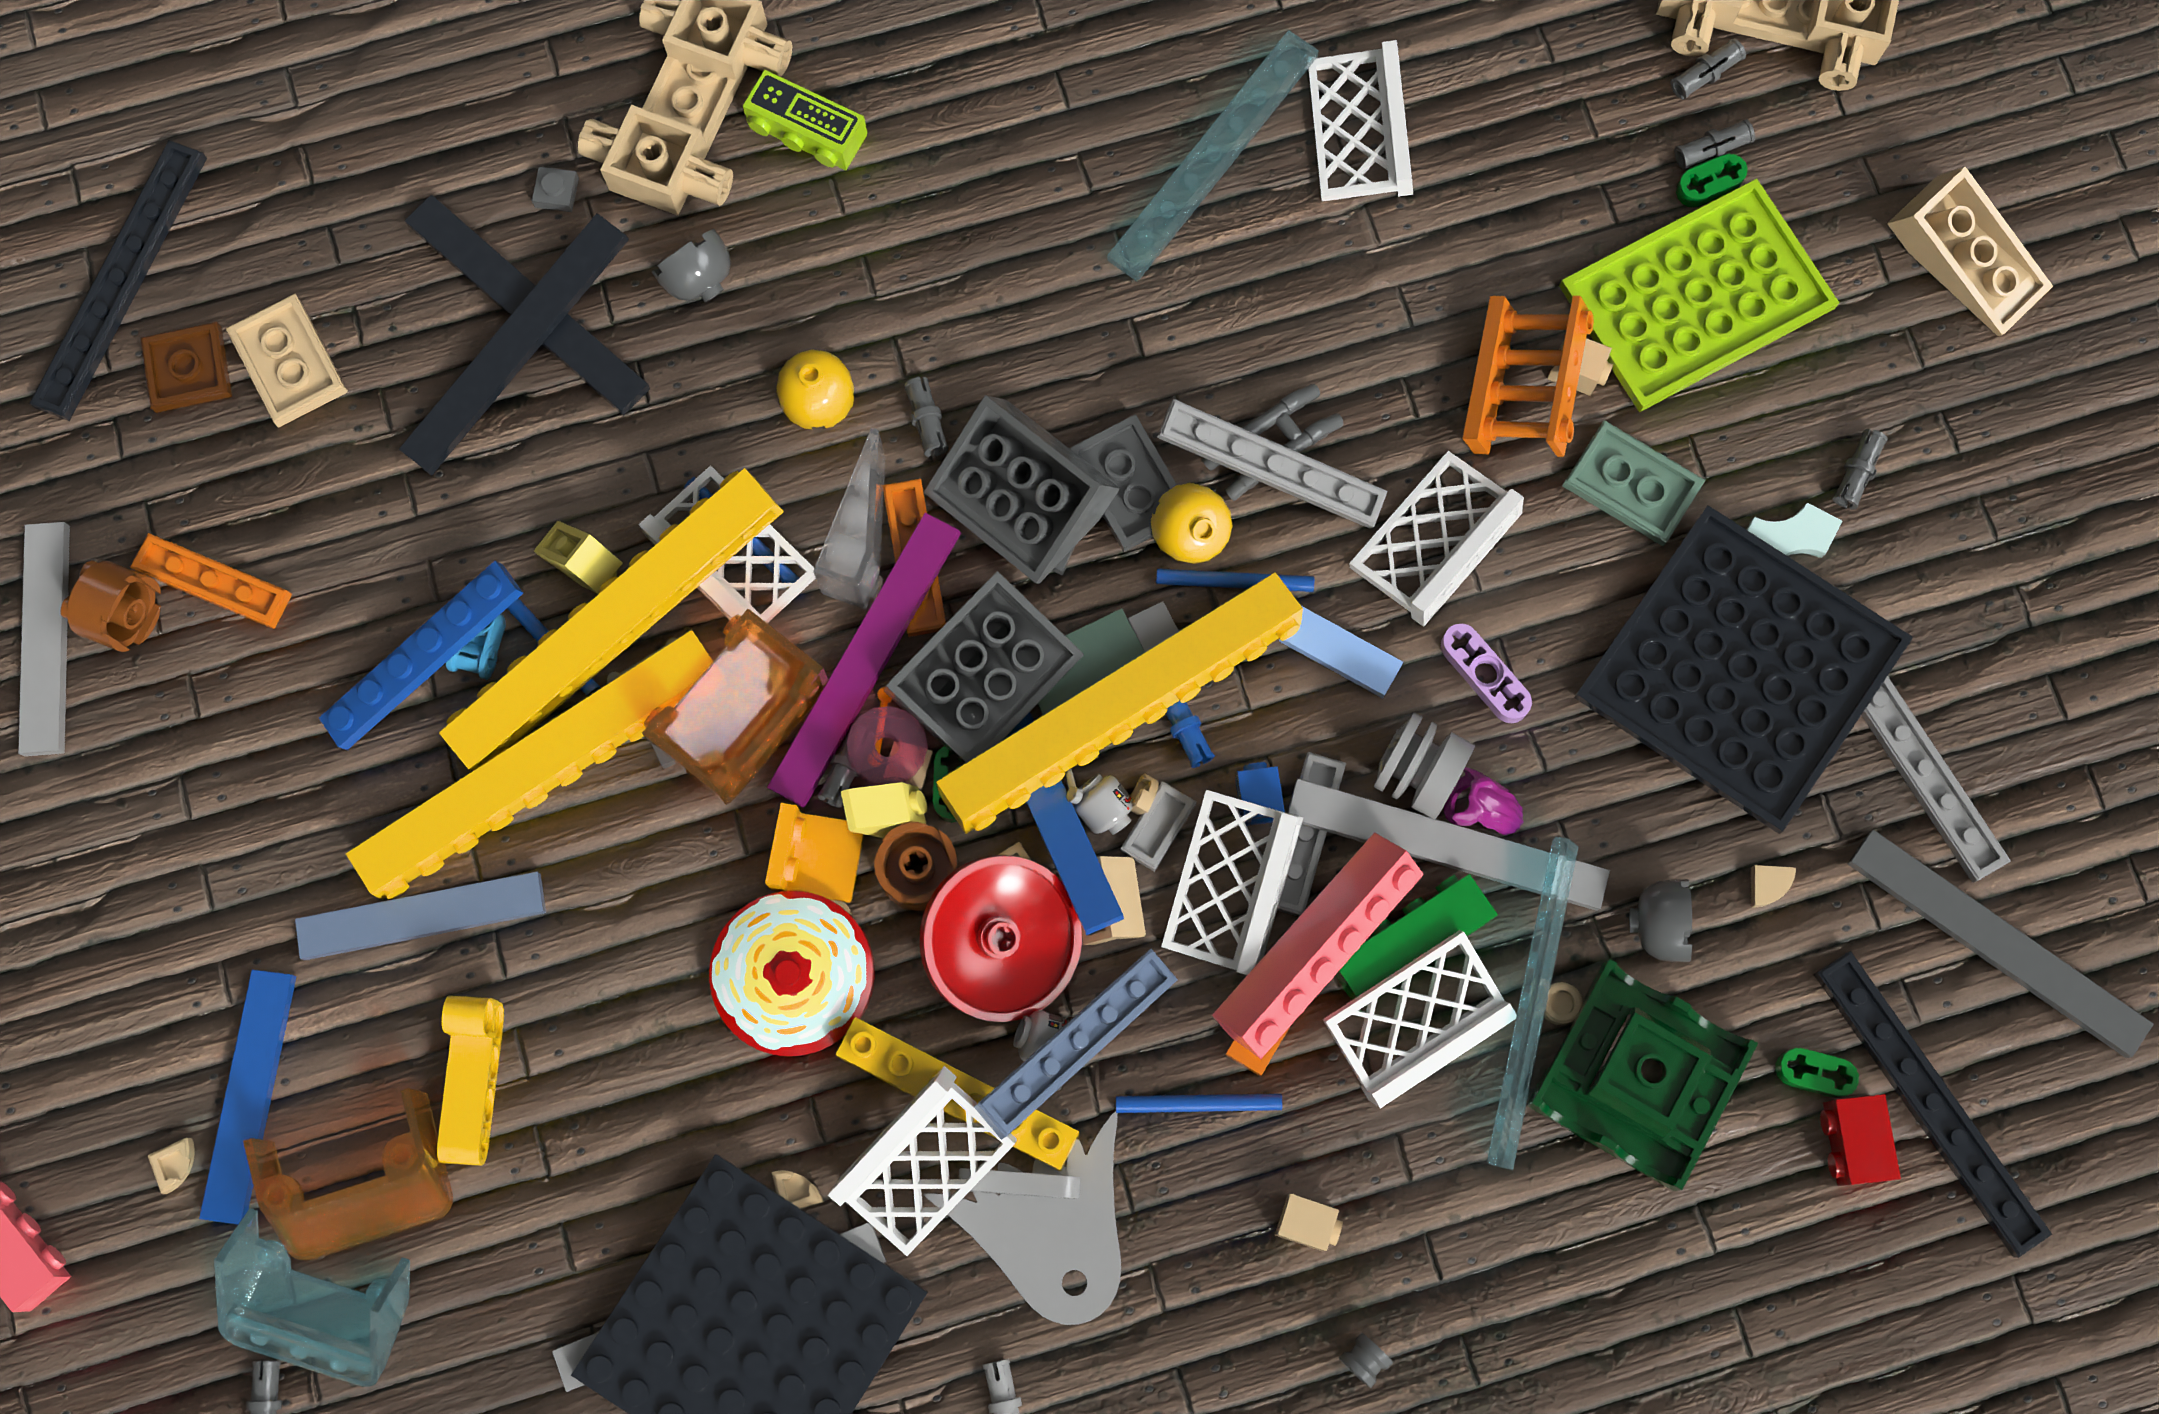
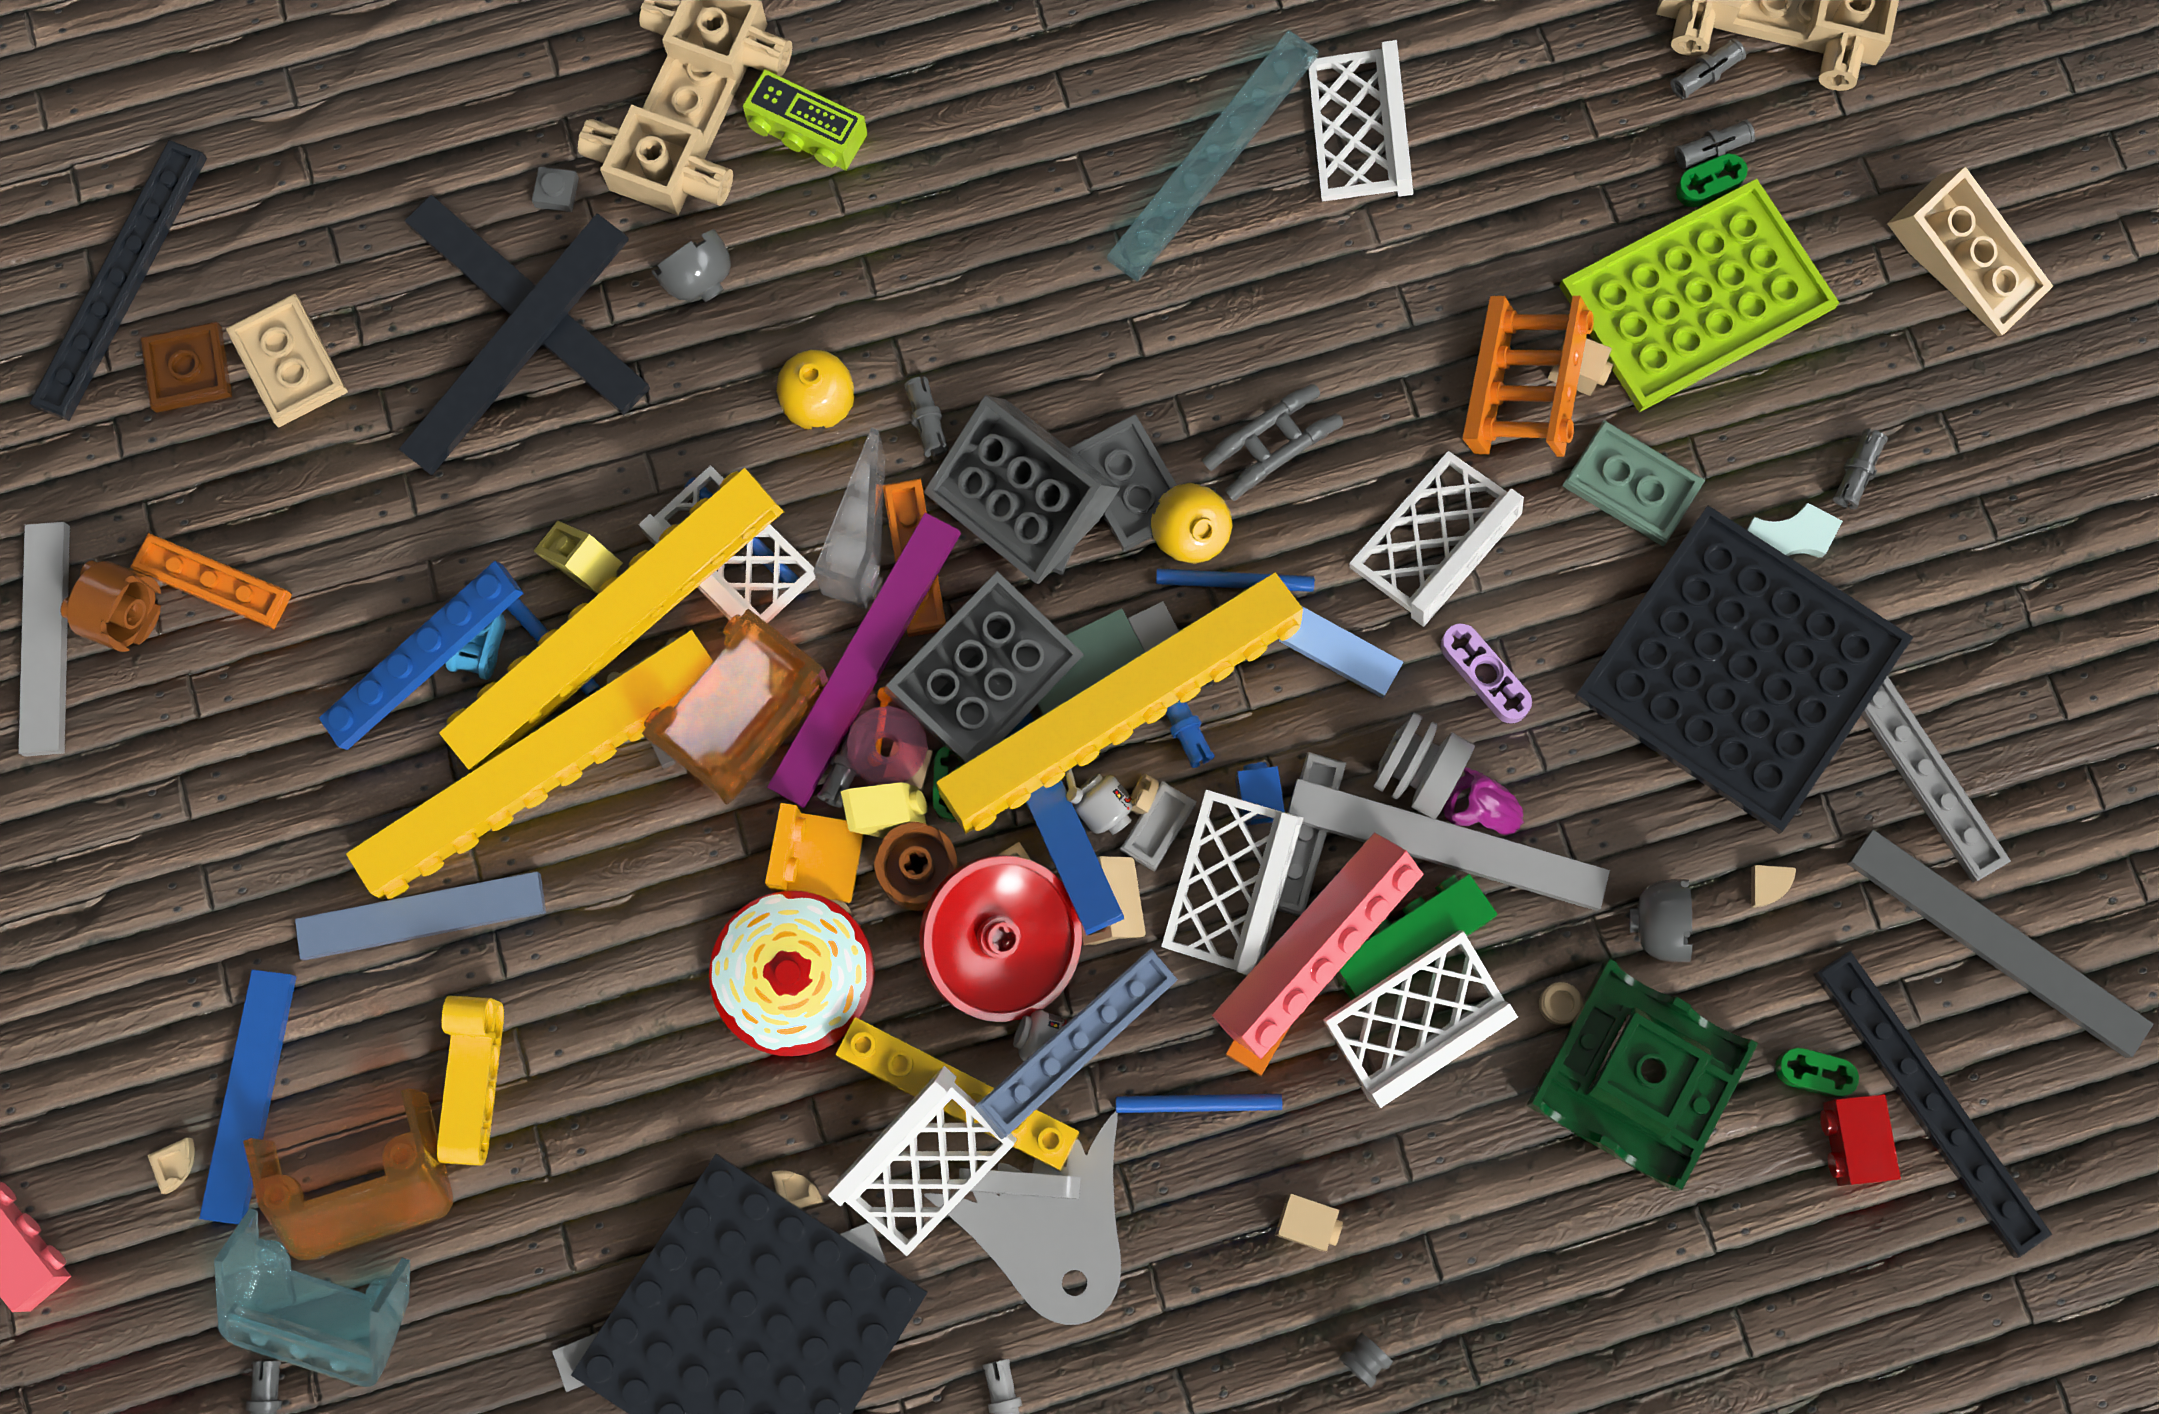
light grey tile [1157,399,1388,529] -> none
clear light blue tile [1487,837,1579,1170] -> none

